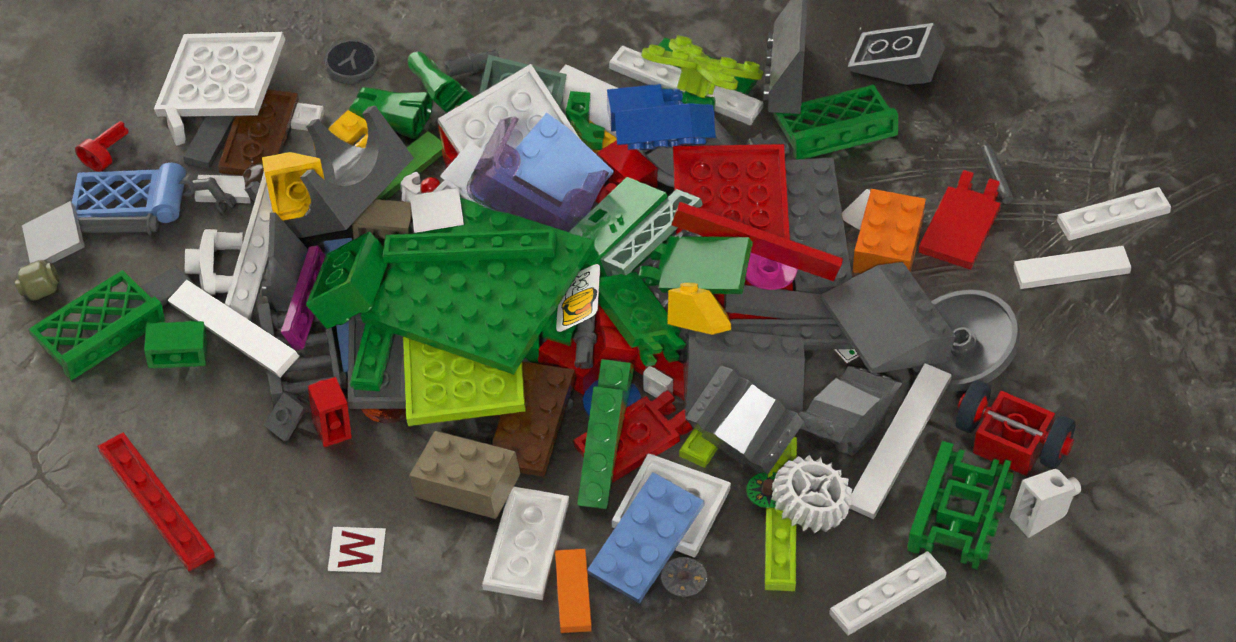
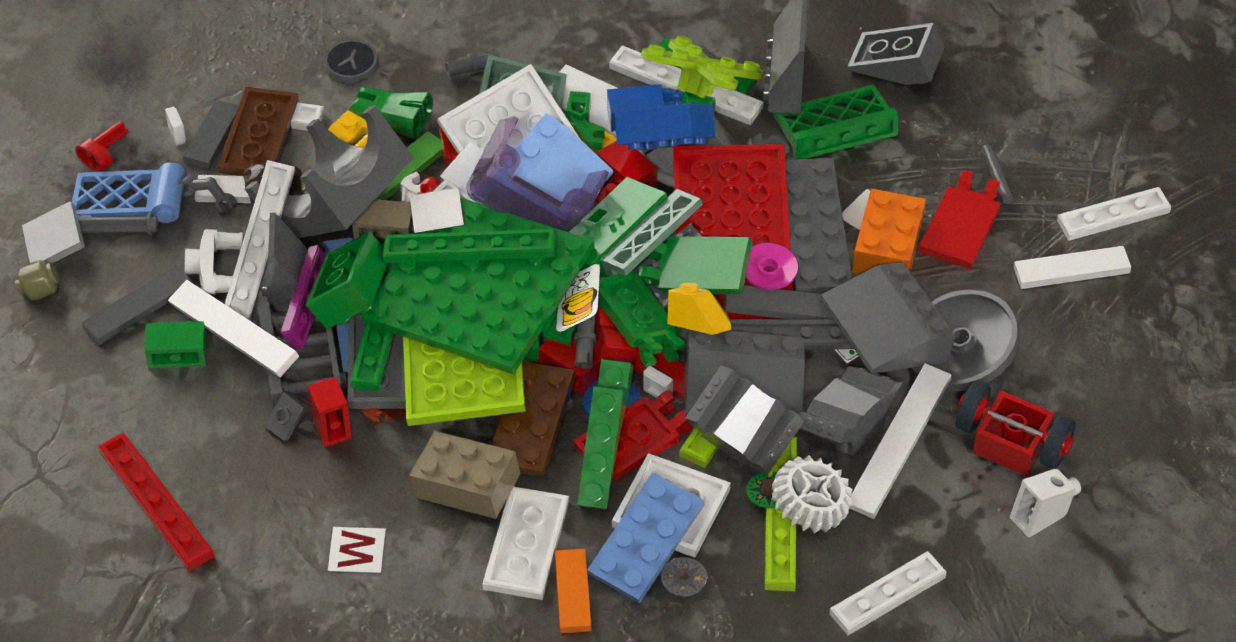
green fence [29,270,165,381] -> none
white plate [154,32,285,117] -> none
yellow slope [262,152,324,221] -> none
green piece [408,51,474,113] -> none
red tile [671,202,843,282] -> none
green fence [907,441,1015,570] -> none

